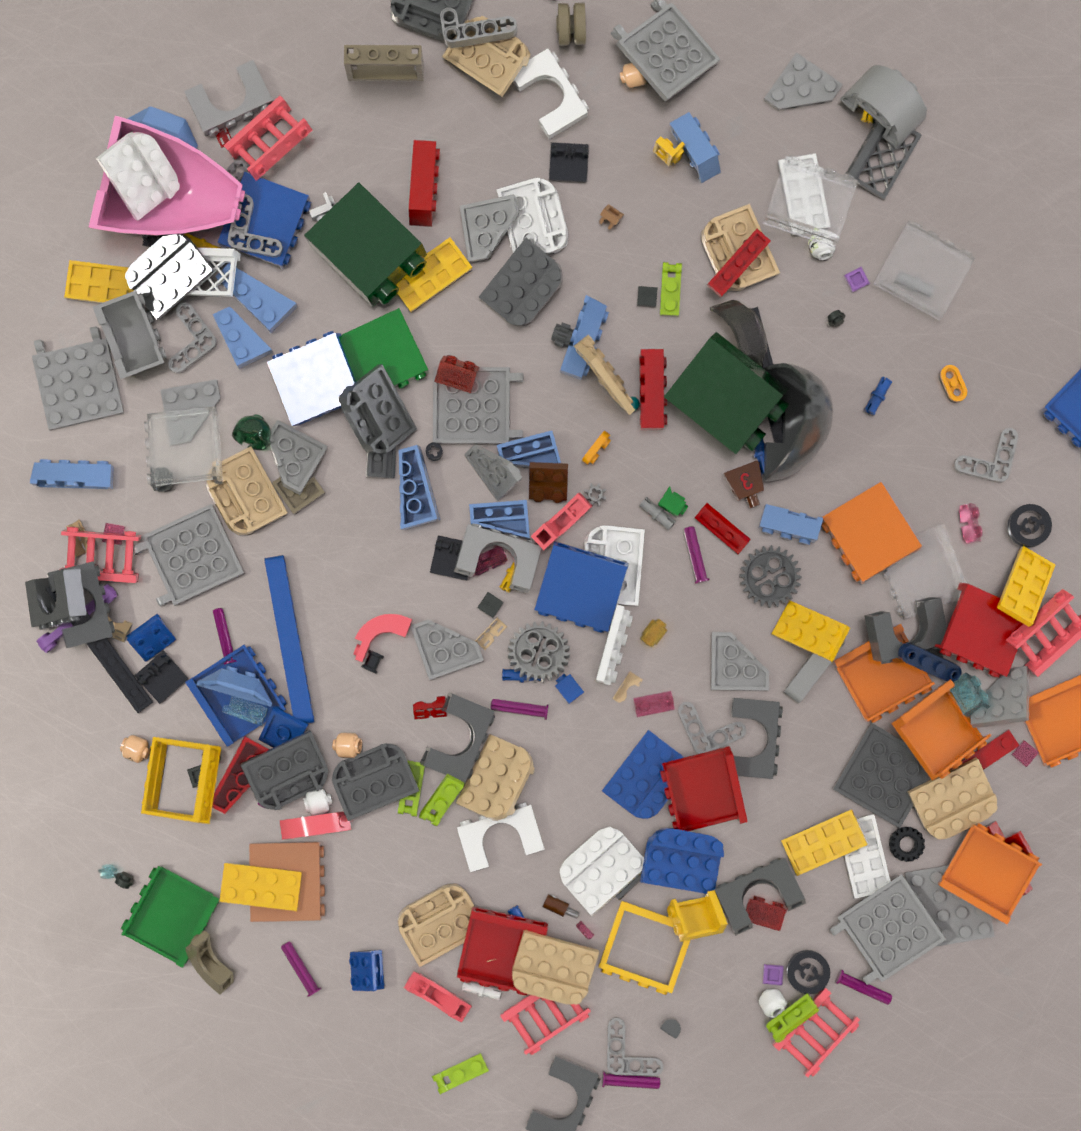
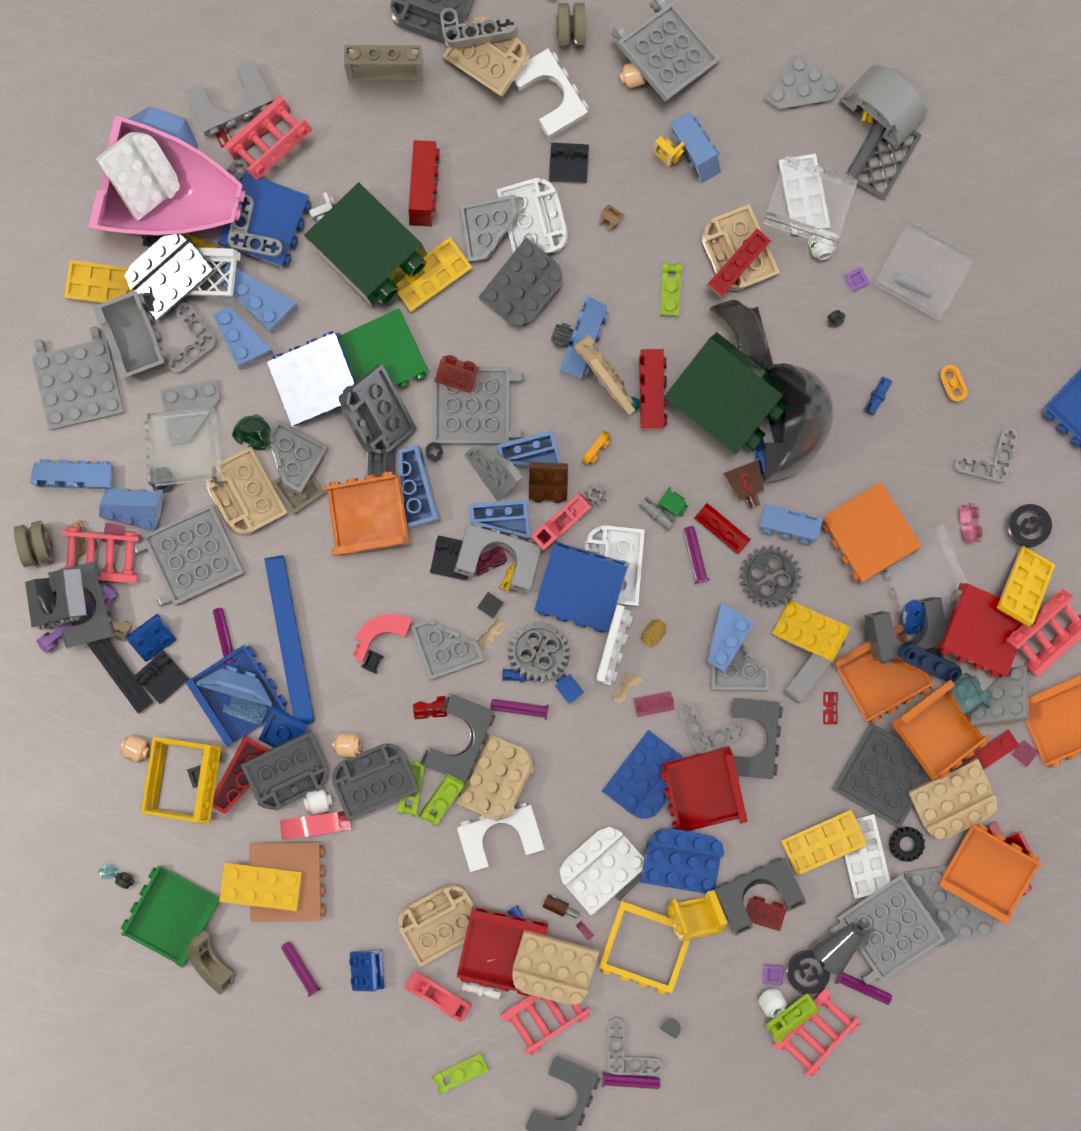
pearl dark grey tile [637,286,658,307] -> none
none -> dark tan wheel [14,521,52,568]
none -> medium blue wedge [99,488,163,531]
none -> orange panel [322,472,410,556]
none -> medium blue wedge [707,602,755,673]
none -> dark grey cone [812,922,865,975]
none -> red piece [823,691,838,725]
none -> blue plate [902,599,924,634]

